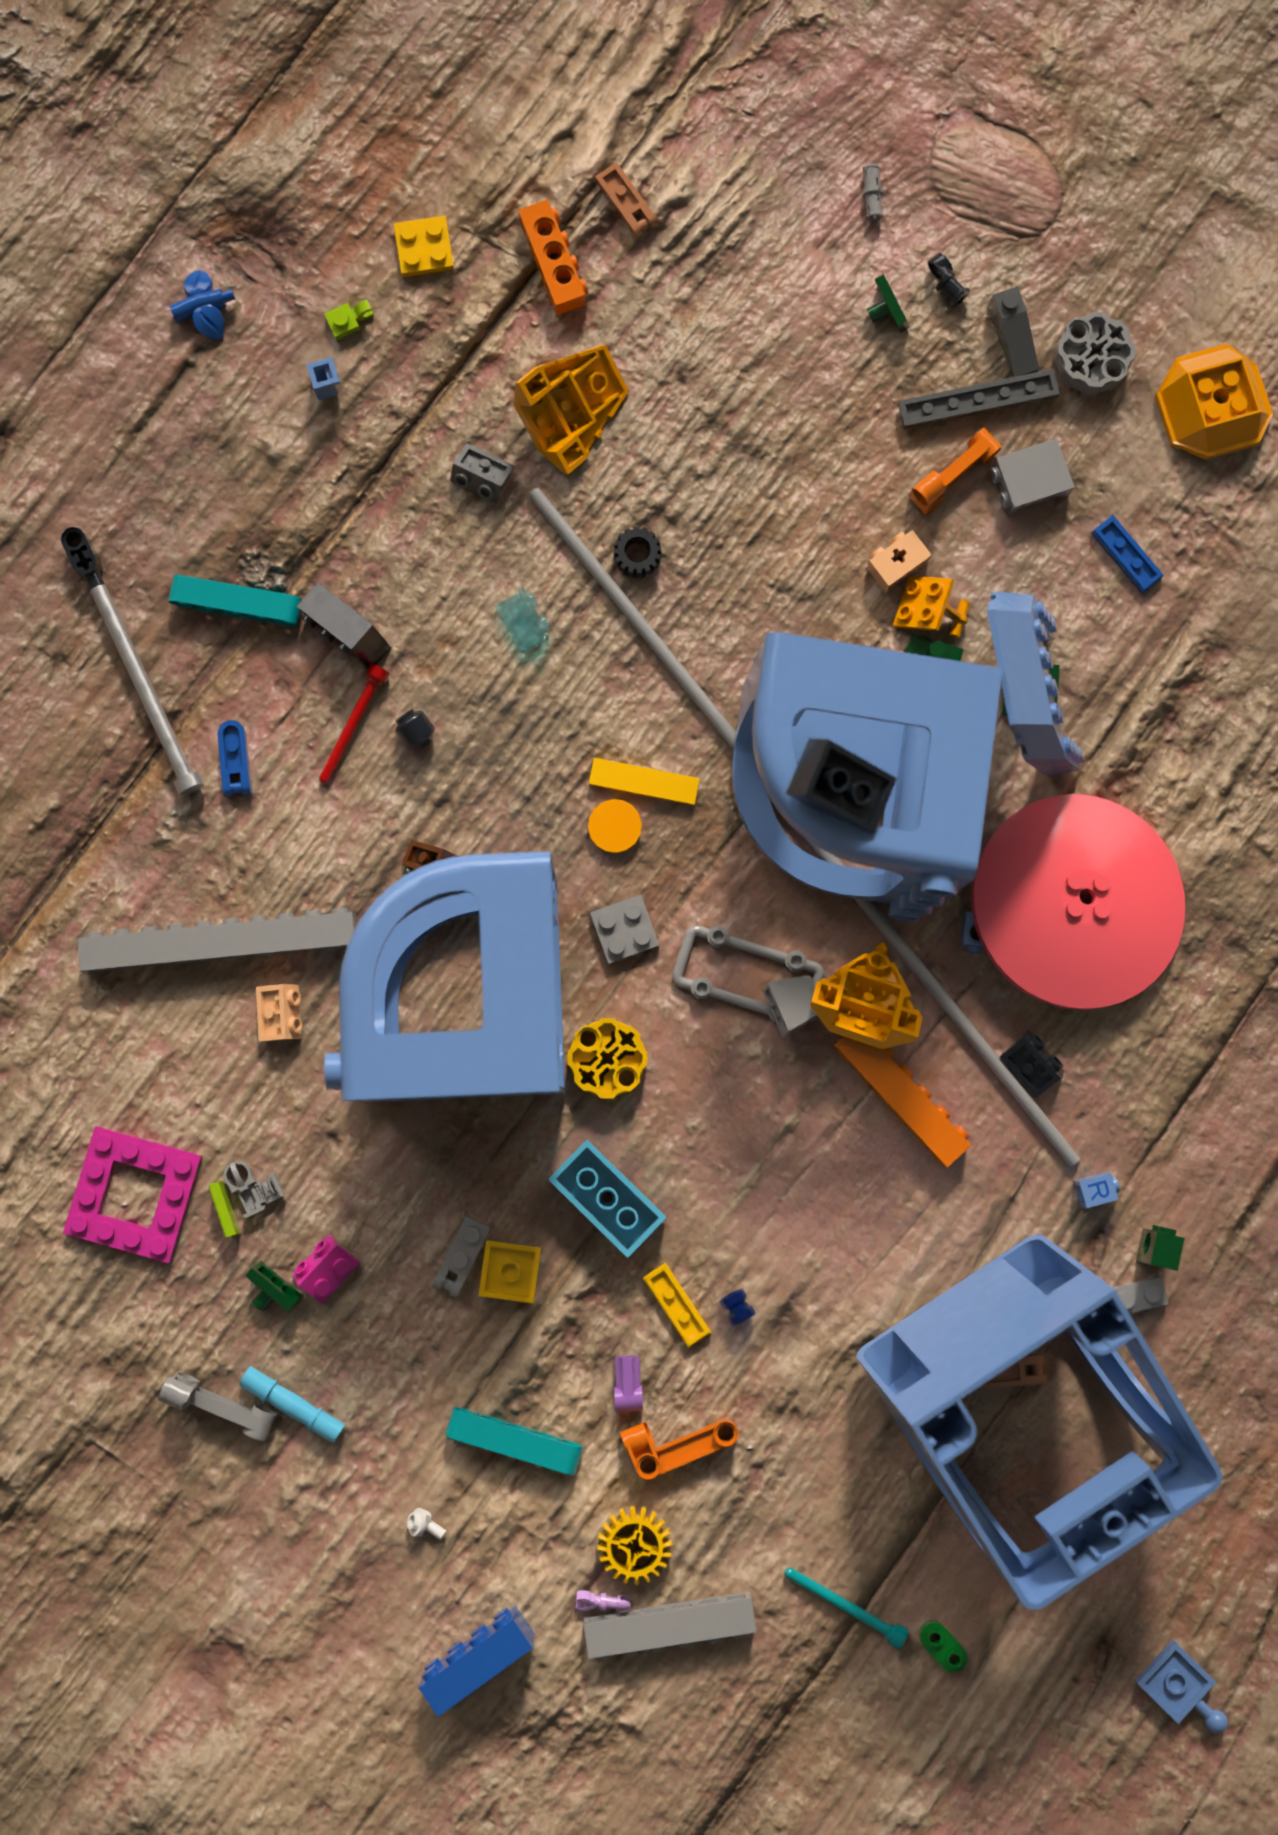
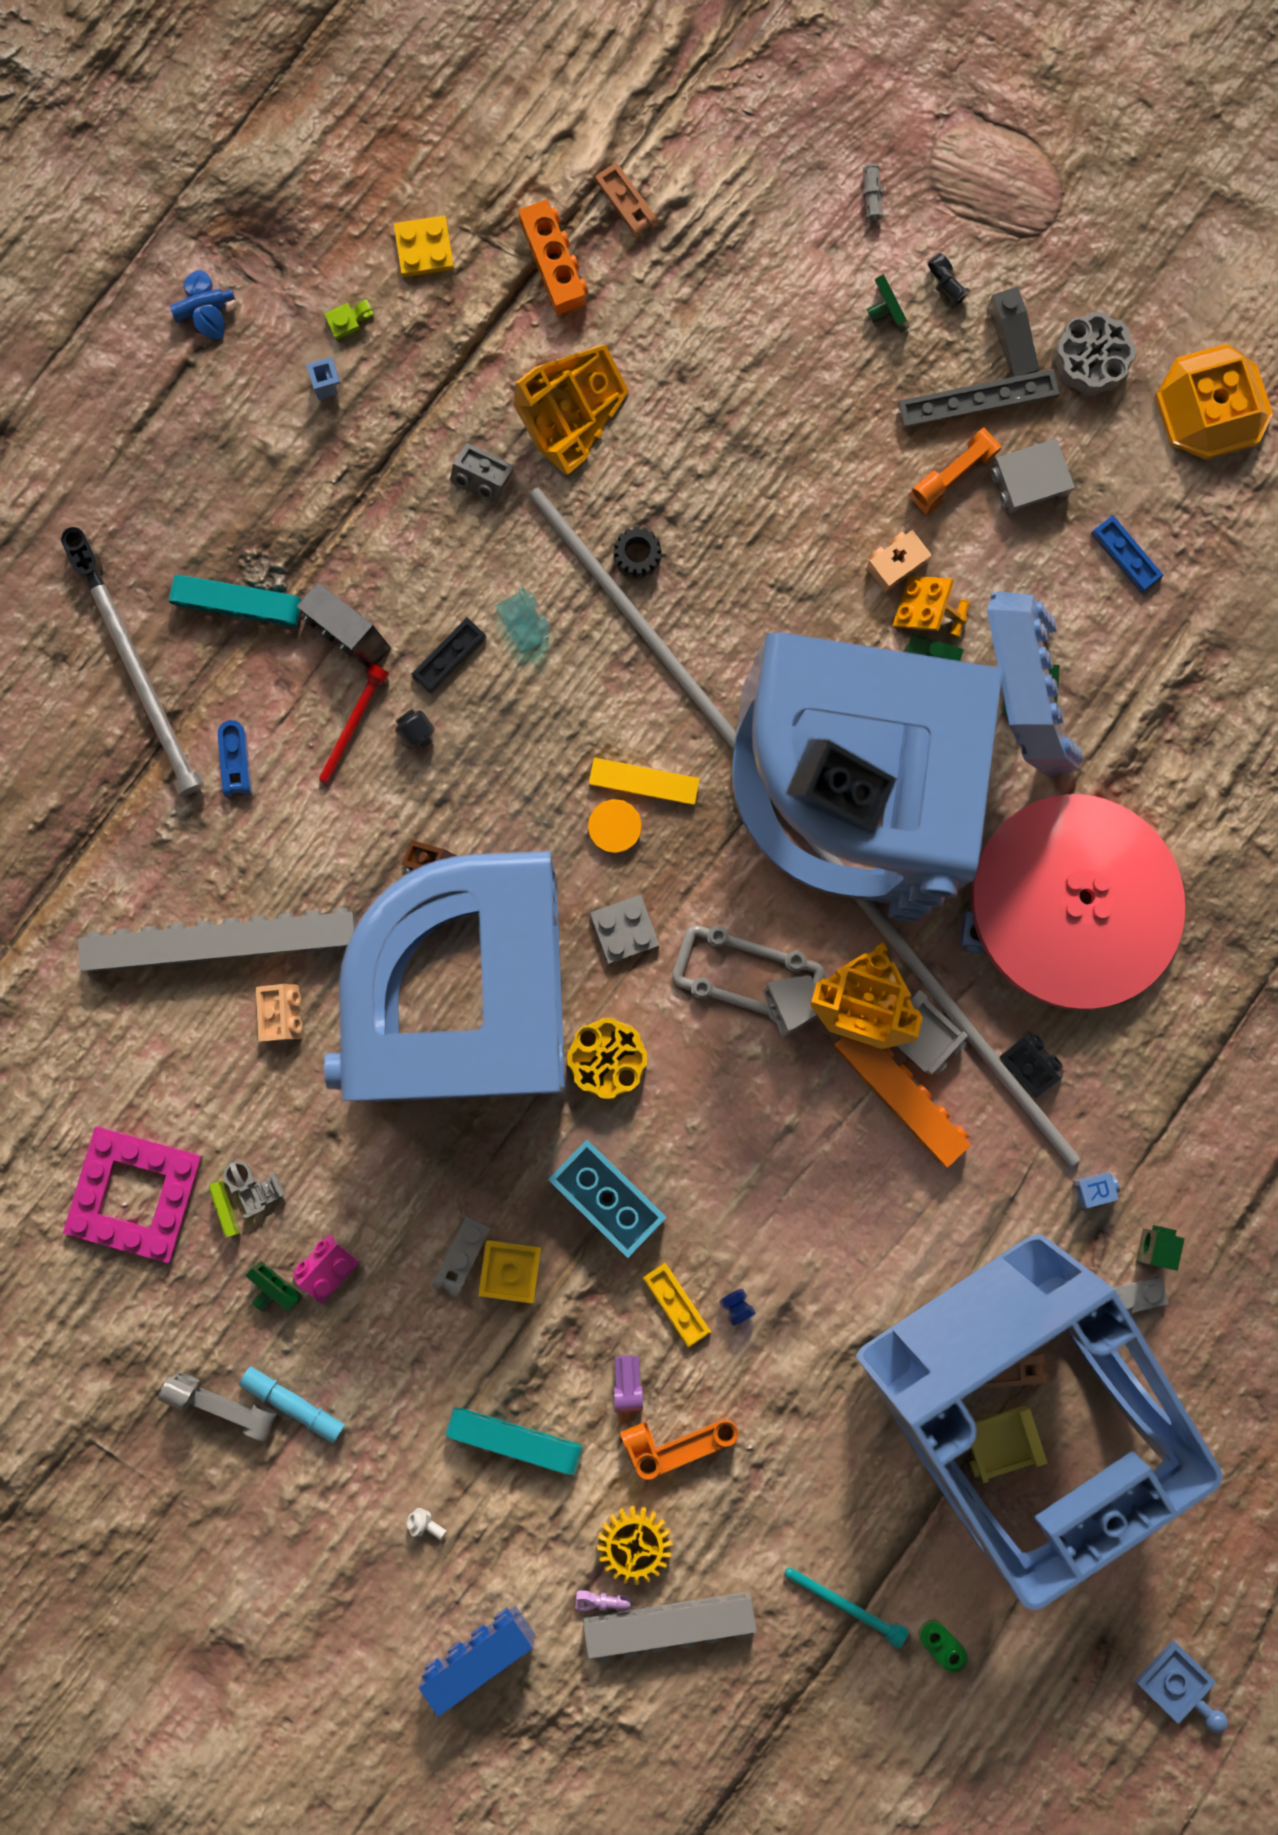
none -> black tile [411,617,487,694]
none -> light grey panel [896,990,968,1076]
none -> light yellow panel [966,1405,1048,1484]

